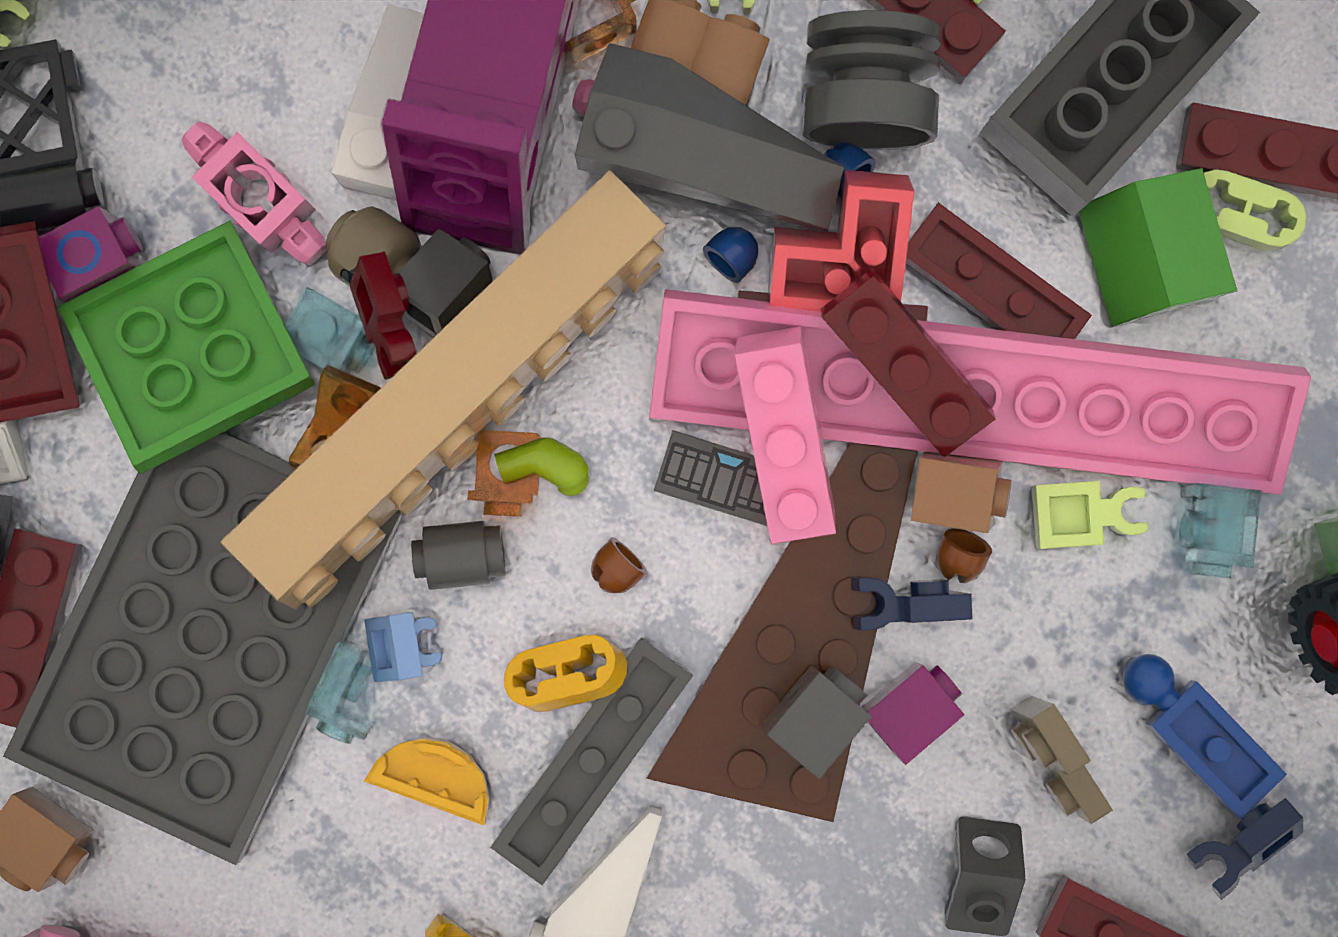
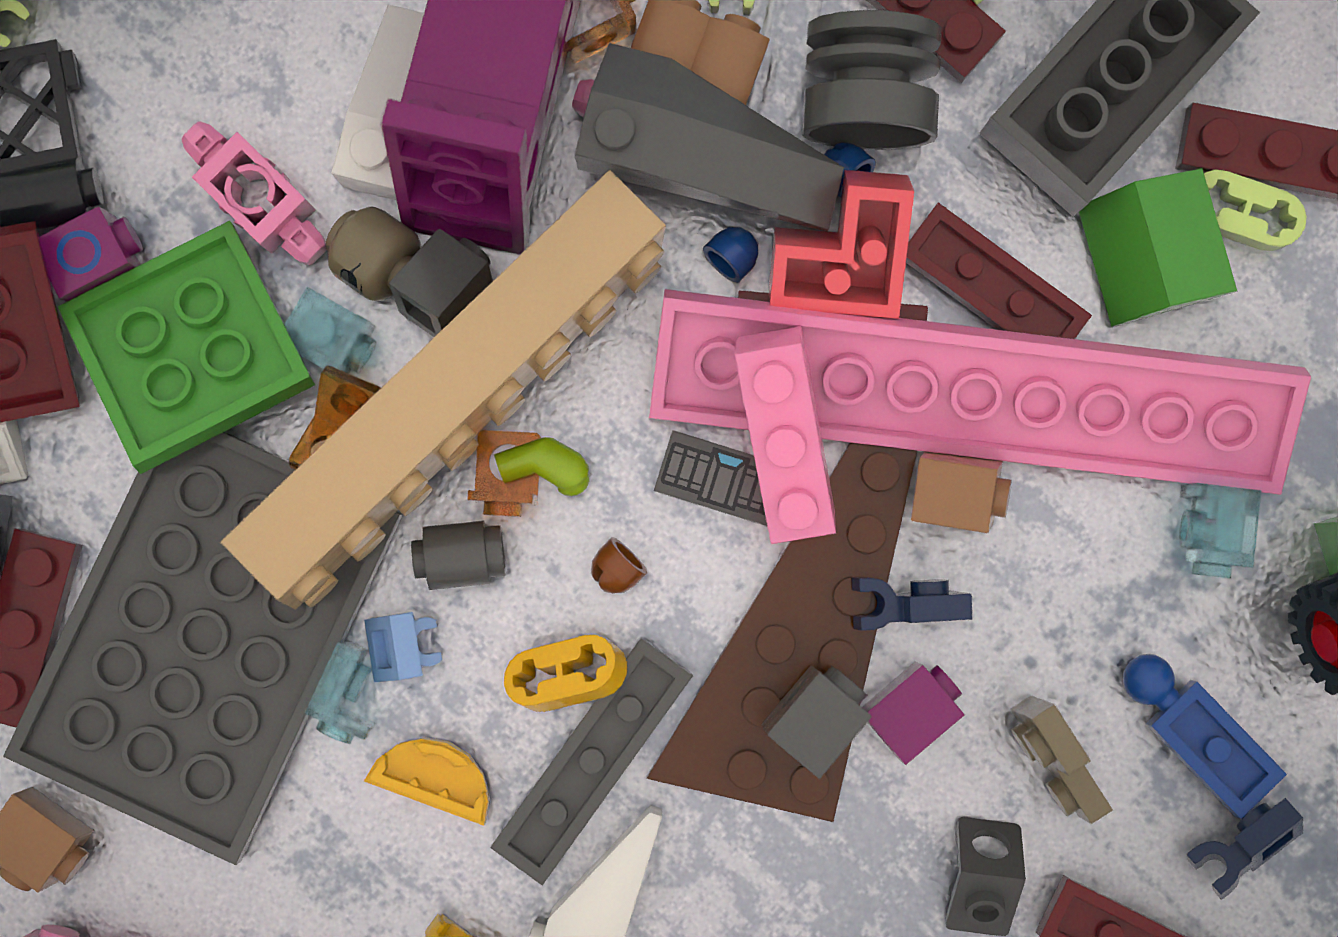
dark red plate [349,251,417,379] -> none
dark red plate [821,269,996,458] -> none
dark orange hinge [936,528,992,584] -> none
yellowish green plate [1031,481,1148,549] -> none

